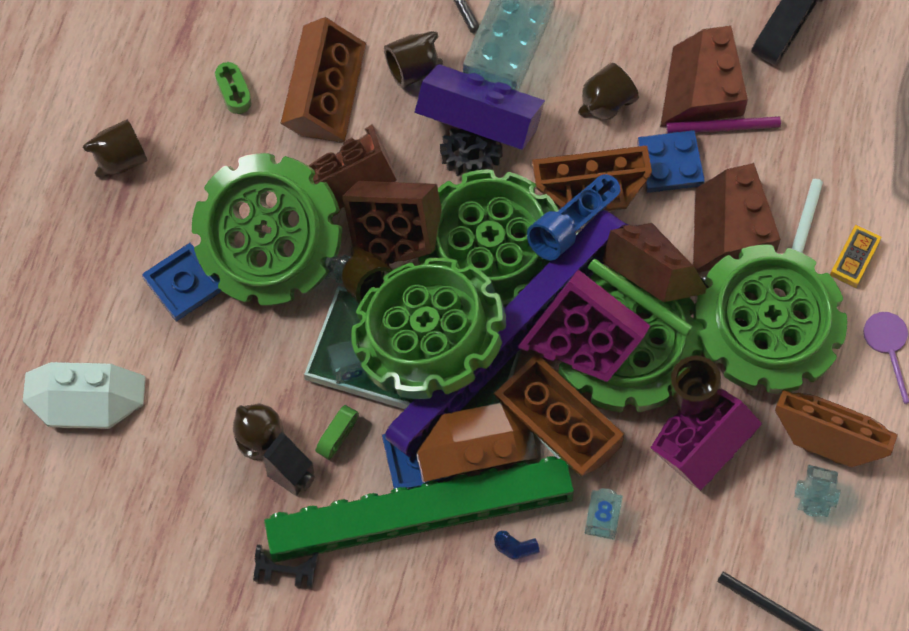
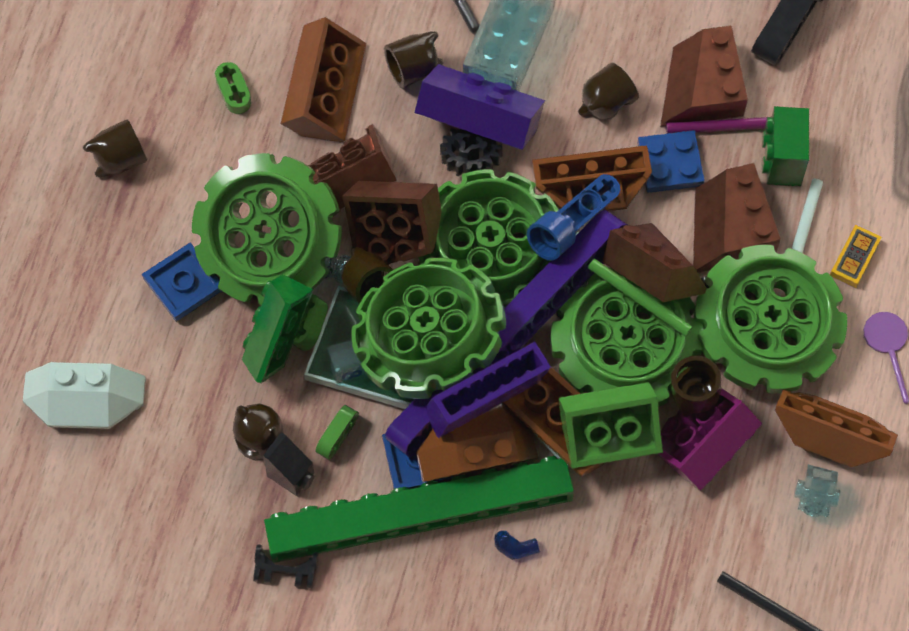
magenta wedge [518,270,651,382] -> none
clear light blue brick [584,488,623,540] -> none
none -> green slope [242,274,313,384]
none -> bright green beam [293,294,328,351]
none -> dark purple brick [427,342,551,439]
none -> bright green slope [559,382,663,468]
none -> green brick [762,106,809,186]

